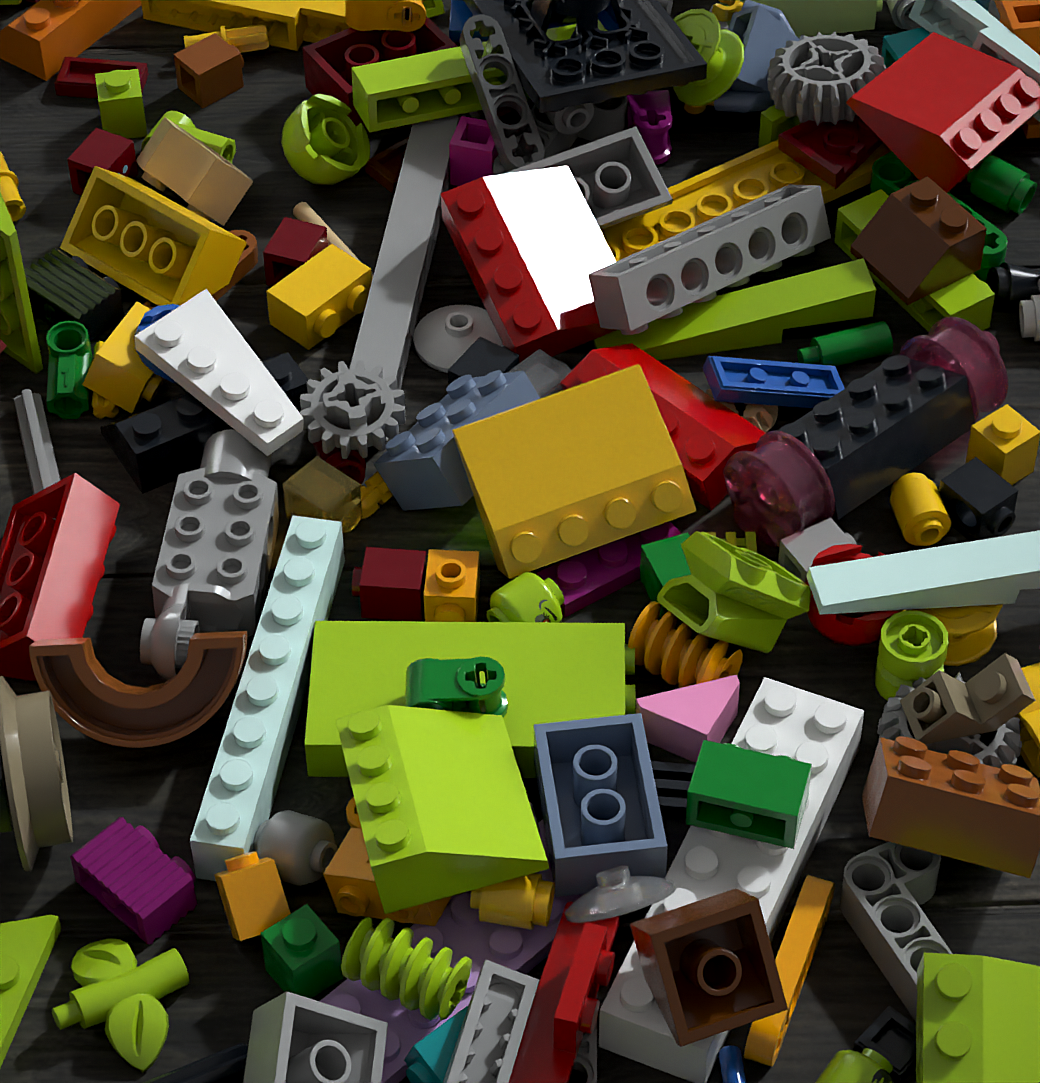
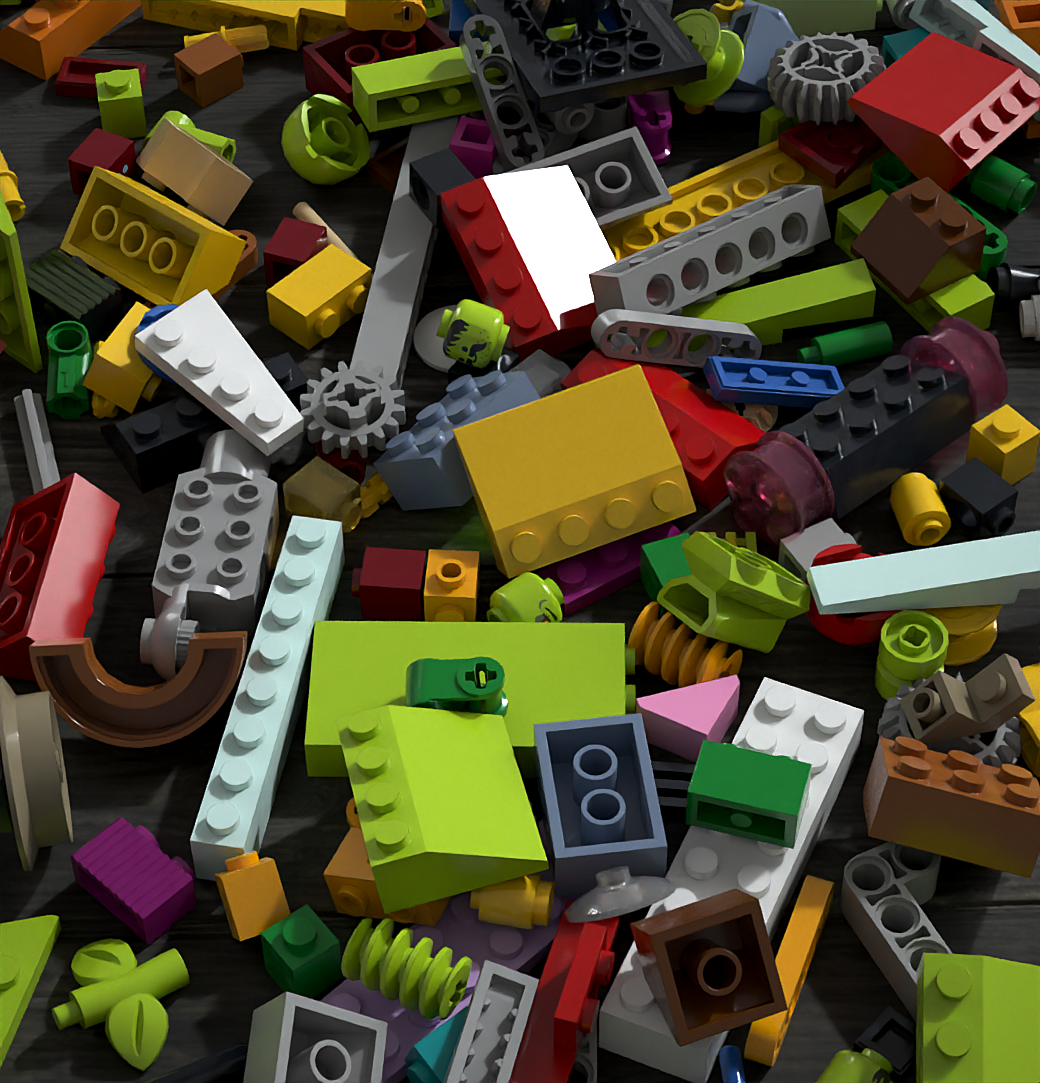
light grey head [253,810,338,888] -> none
none -> black brick [409,148,476,229]
none -> lime head [436,299,510,369]
none -> light grey beam [591,309,762,368]

